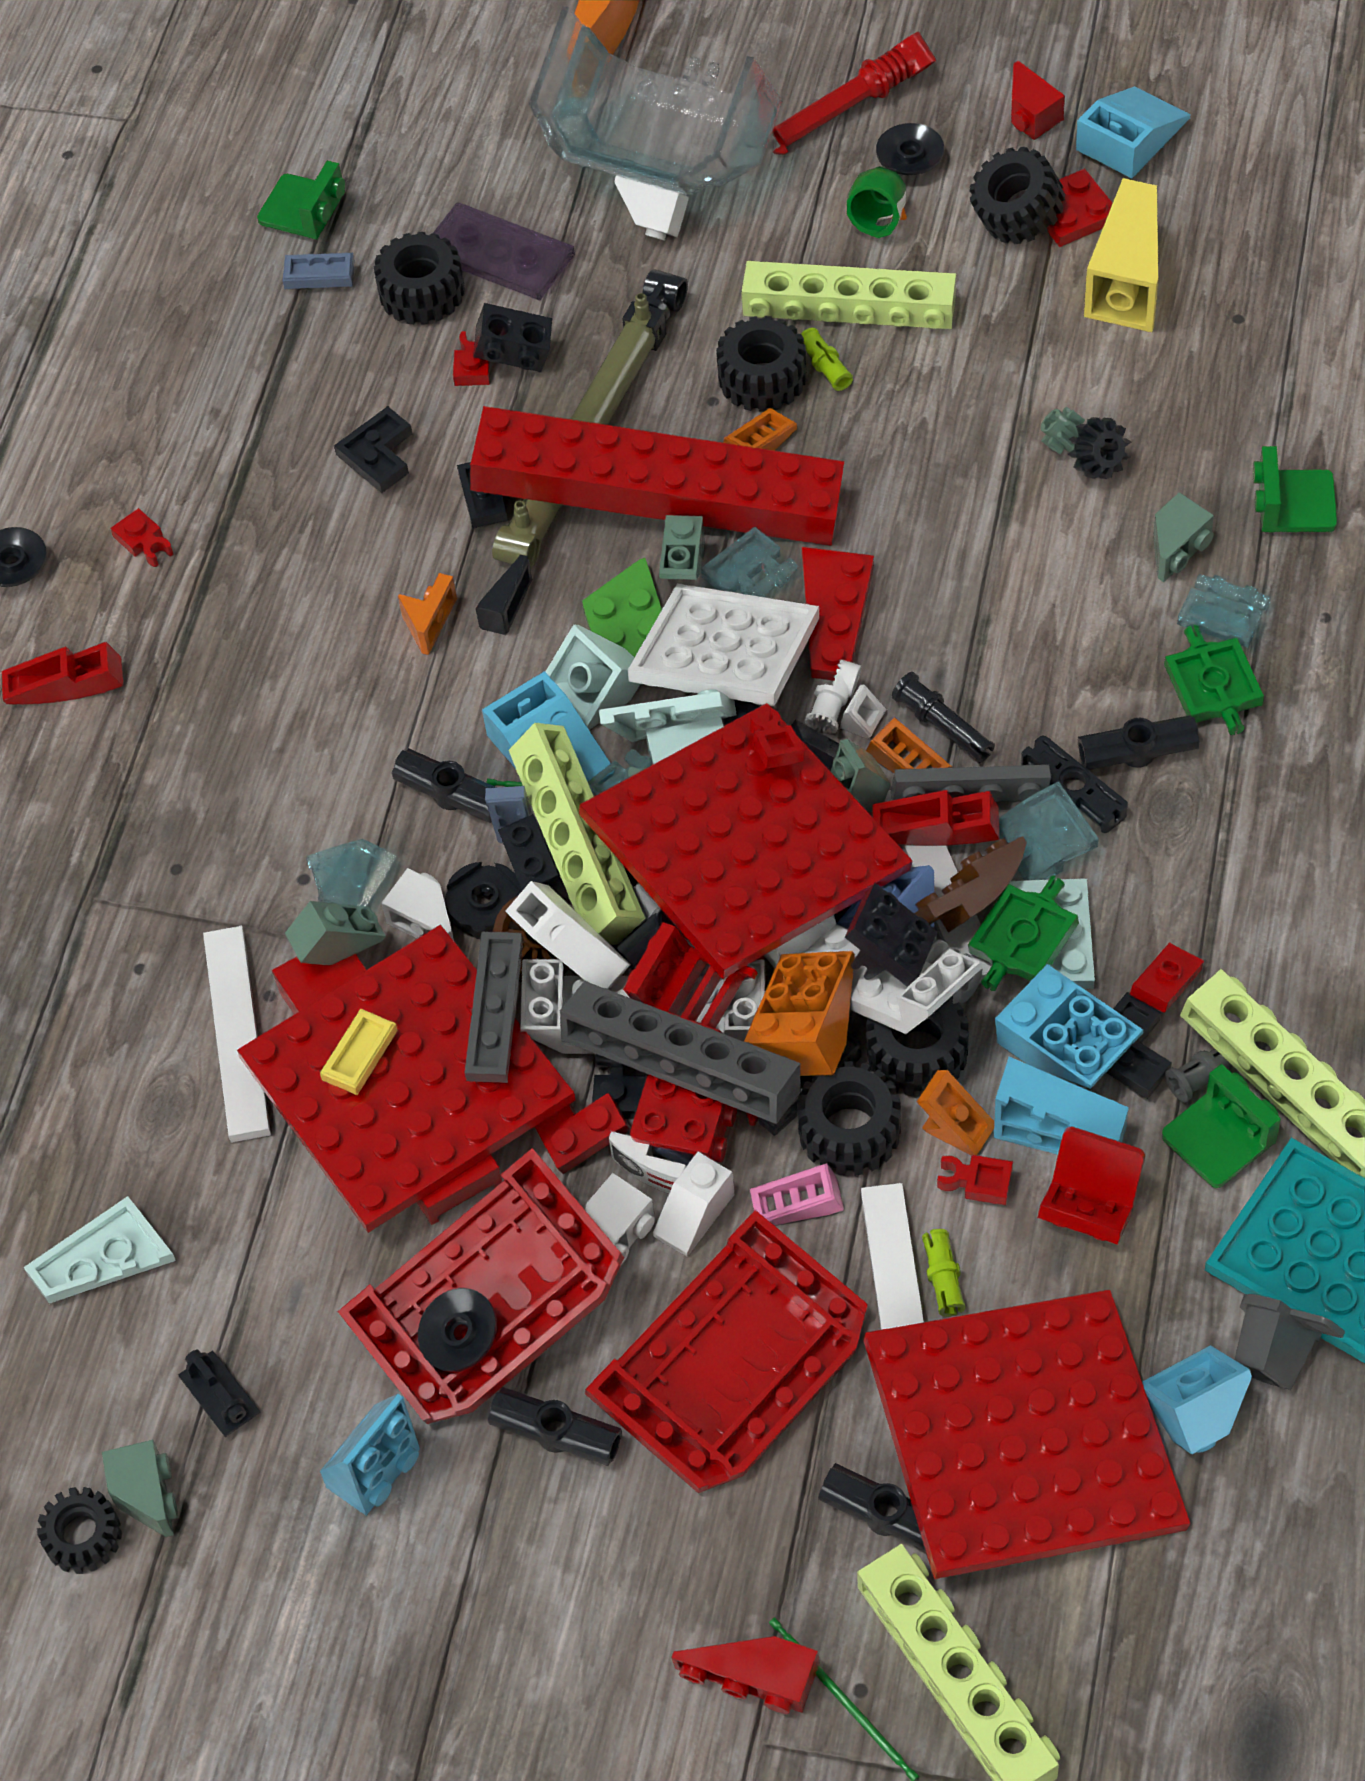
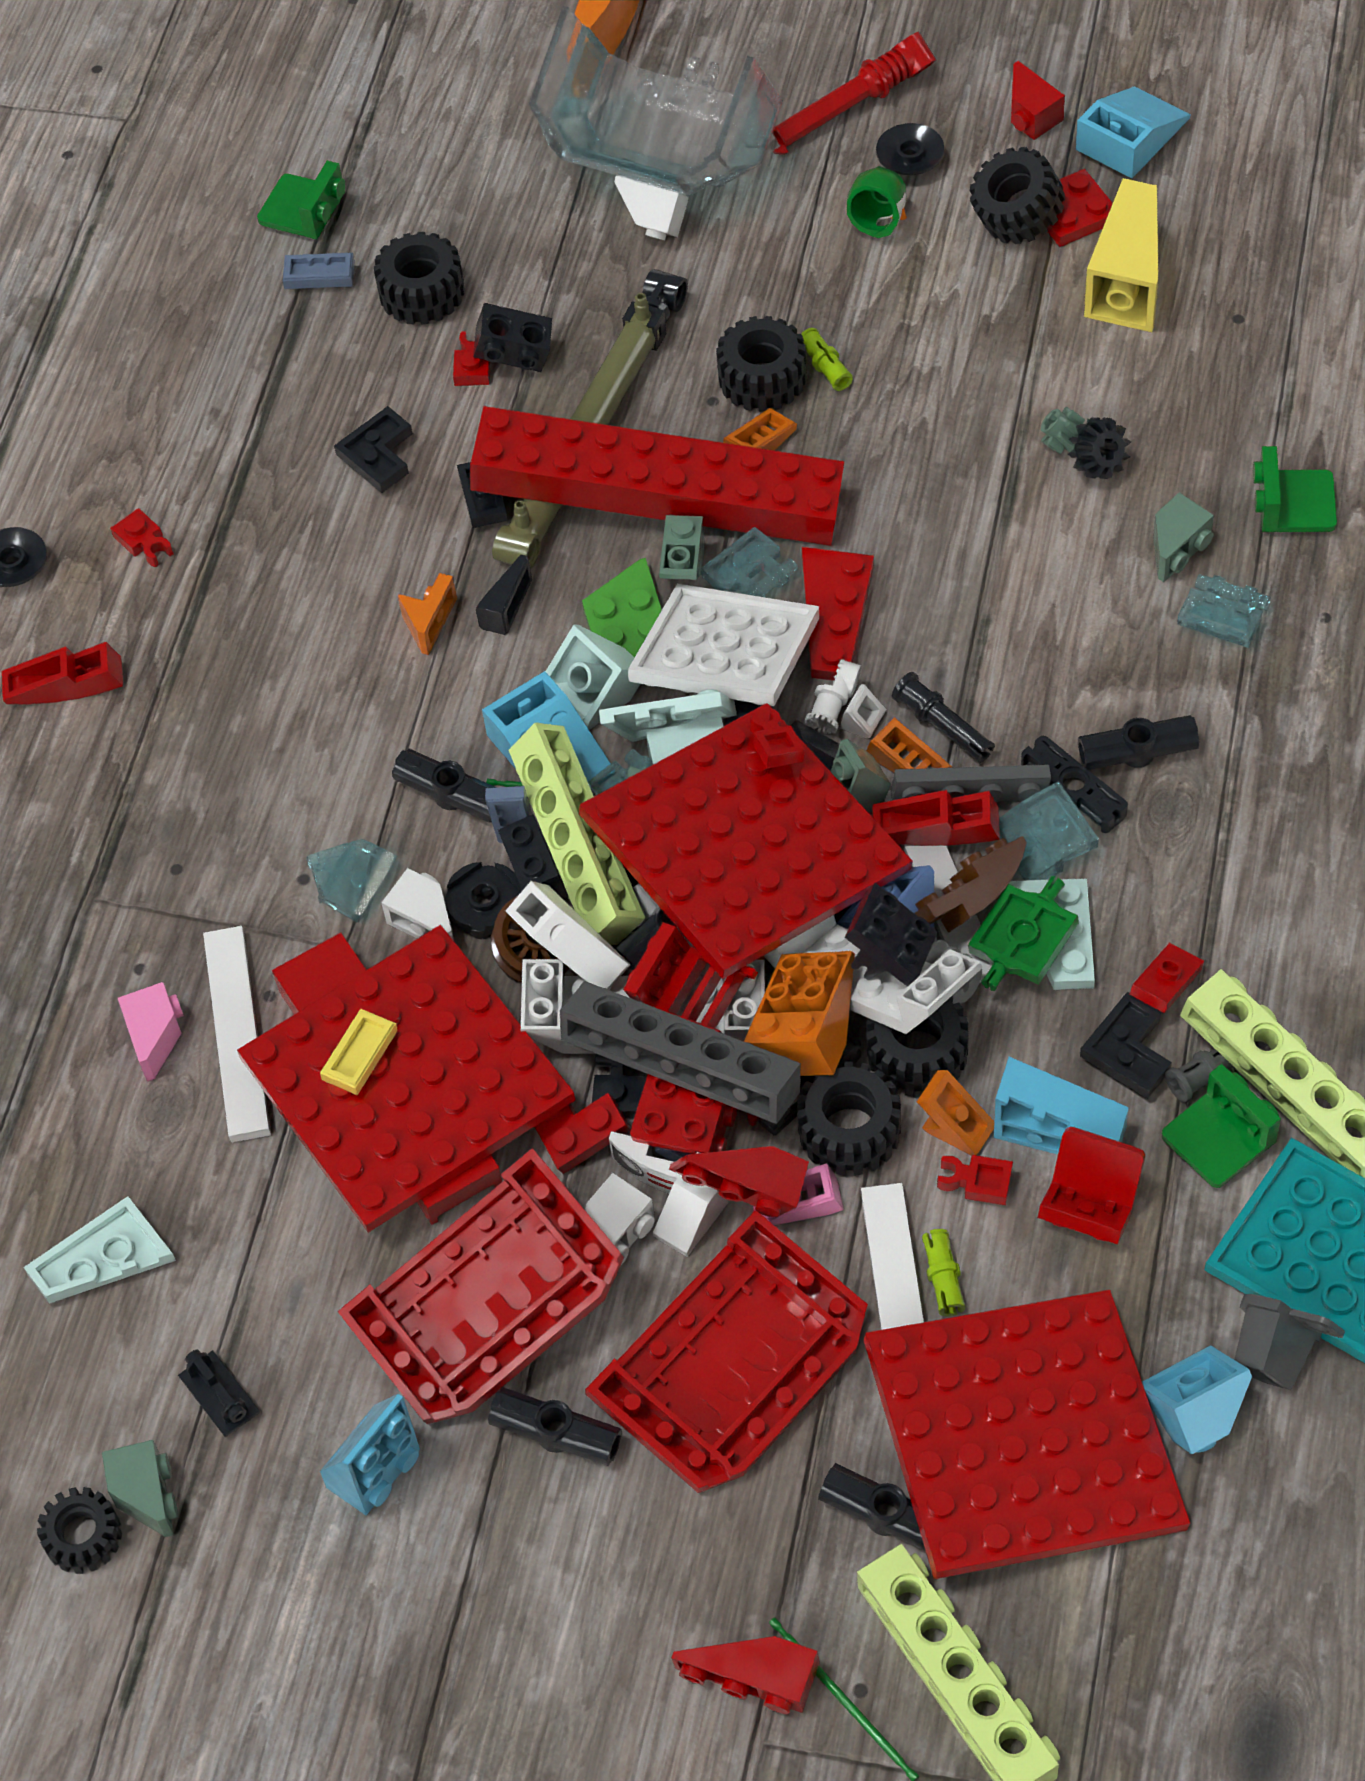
sand green slope [285,901,386,965] -> none
black dish [418,1288,497,1372] -> none
clear purple plate [433,202,575,300] -> none
dark grey plate [465,932,523,1083] -> none
yellowish green brick [741,261,956,329] -> none
medium azure slope [995,964,1143,1089] -> none
green plate [1164,625,1264,735] -> none
none -> bright pink slope [118,982,184,1082]
none -> red slope [669,1146,809,1217]

